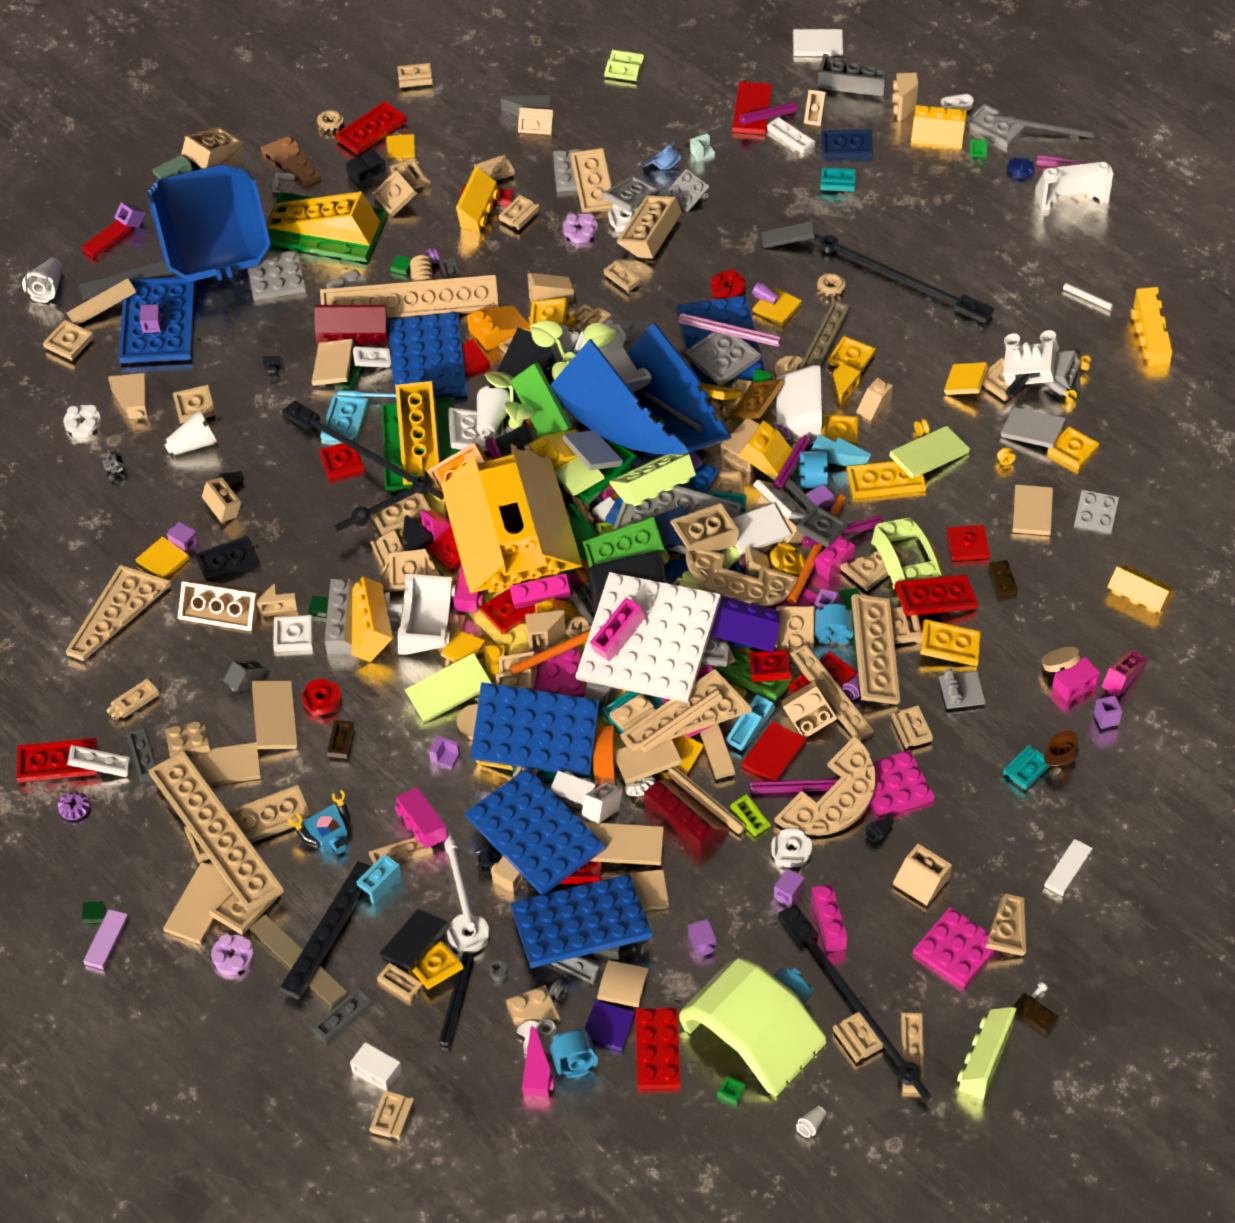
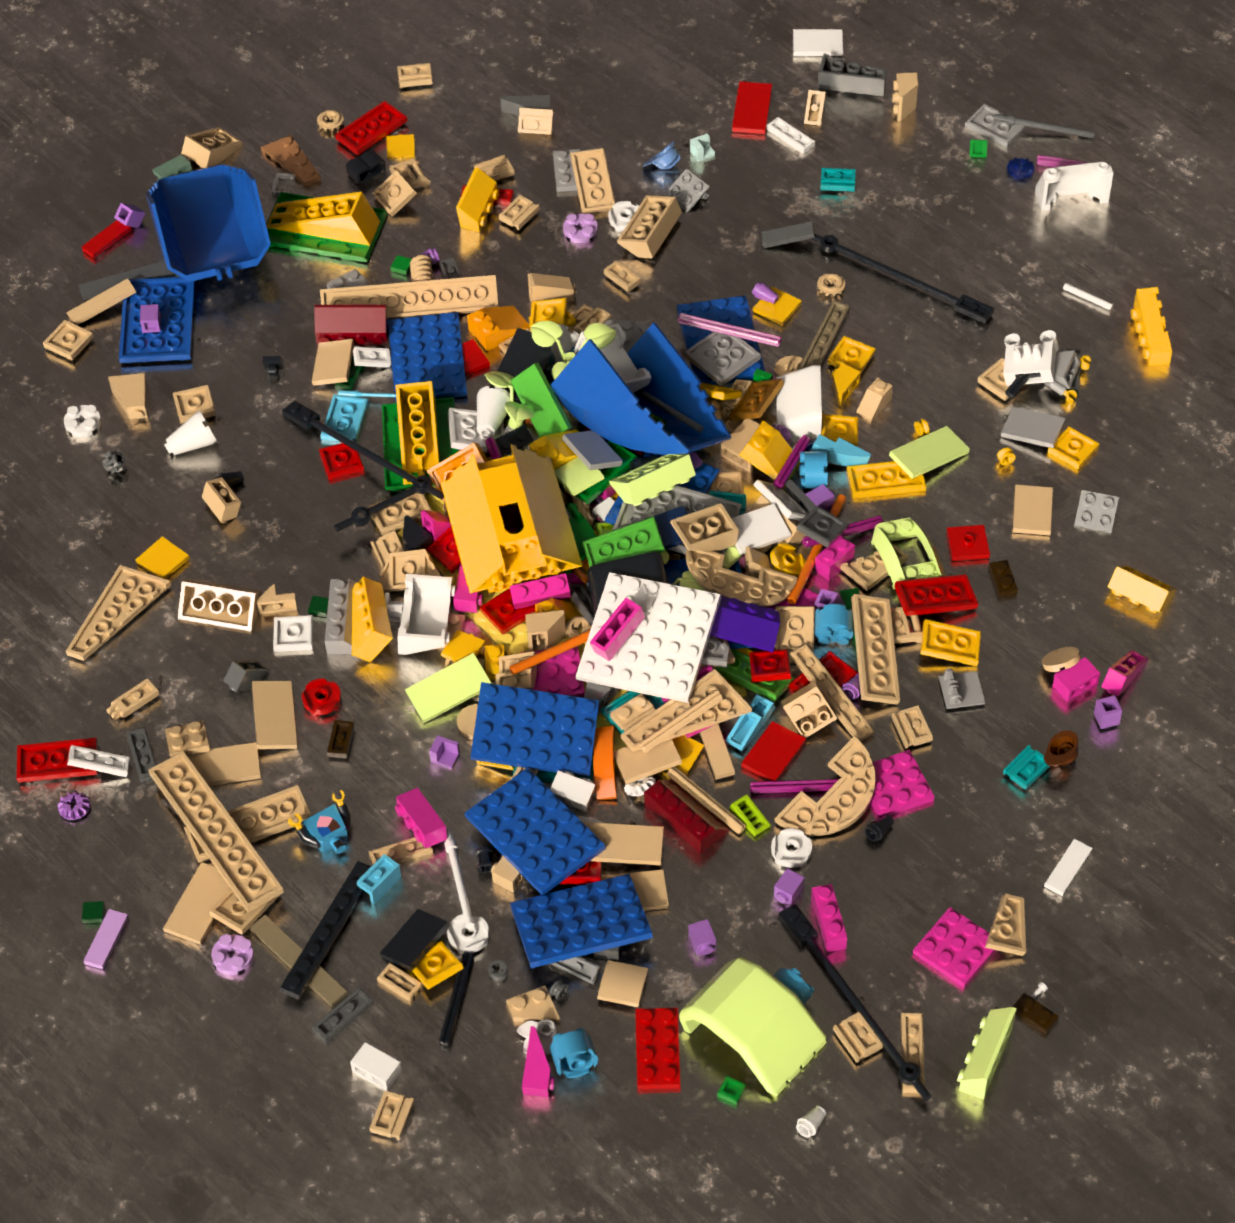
white cone [22,258,63,303] -> none
medium lavender brick [167,522,199,554] -> none
black tile [195,536,261,583] -> none
light grey plate [248,250,306,301] -> none
white brick [582,782,623,823] -> none
dark purple tile [584,1001,635,1052] -> none
light grey tile [602,175,660,212] -> none
yellowish green slope [604,50,644,81] -> none
red plate [711,269,746,299] -> none
magenta axle [739,102,798,124] -> none
dark blue tile [821,130,873,158] -> none
tan slope [893,844,952,906] -> none
yellow slope [911,105,966,148] -> none
white plate [940,94,974,111] -> none
yellow tile [944,362,988,395] -> none

